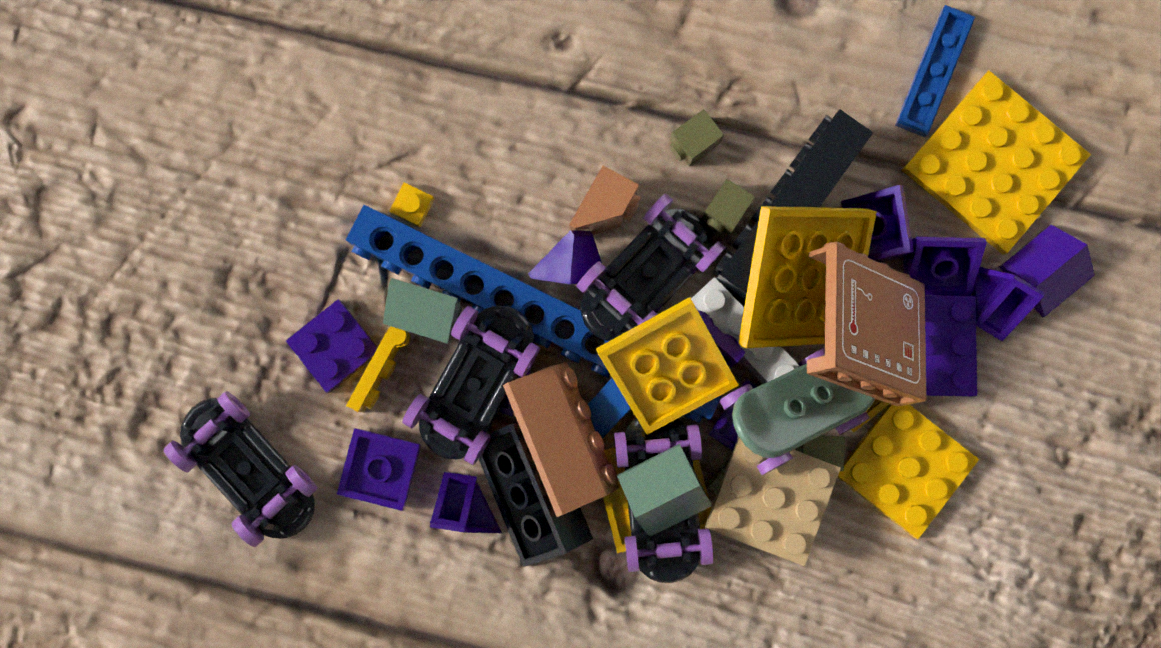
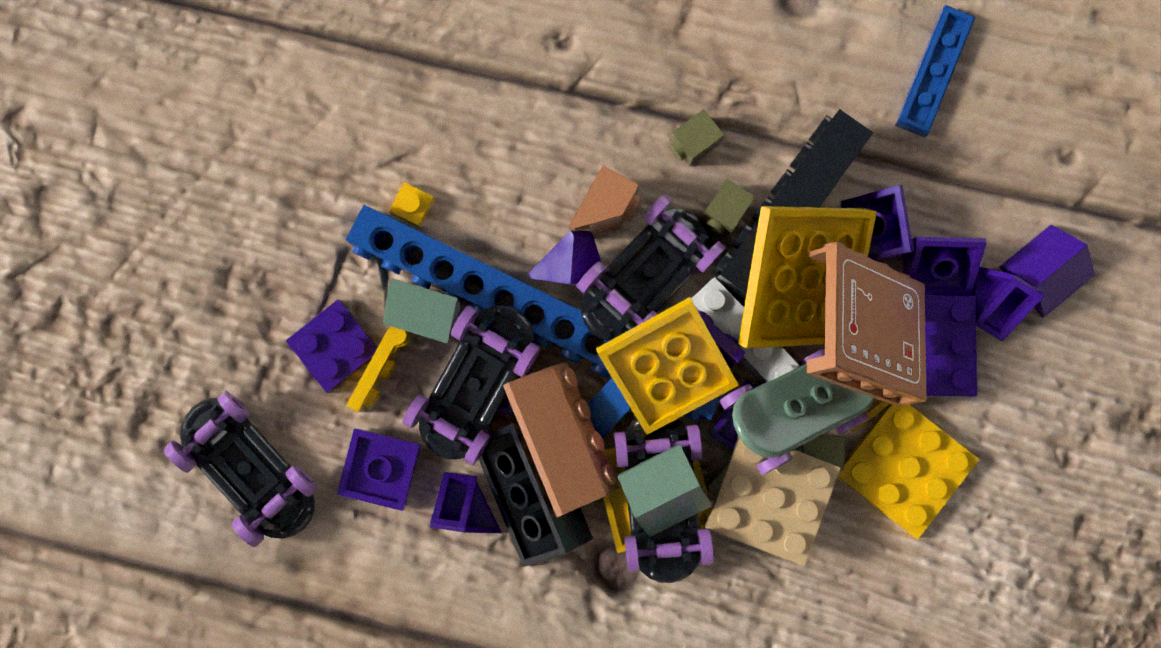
yellow plate [902,70,1091,255] -> none

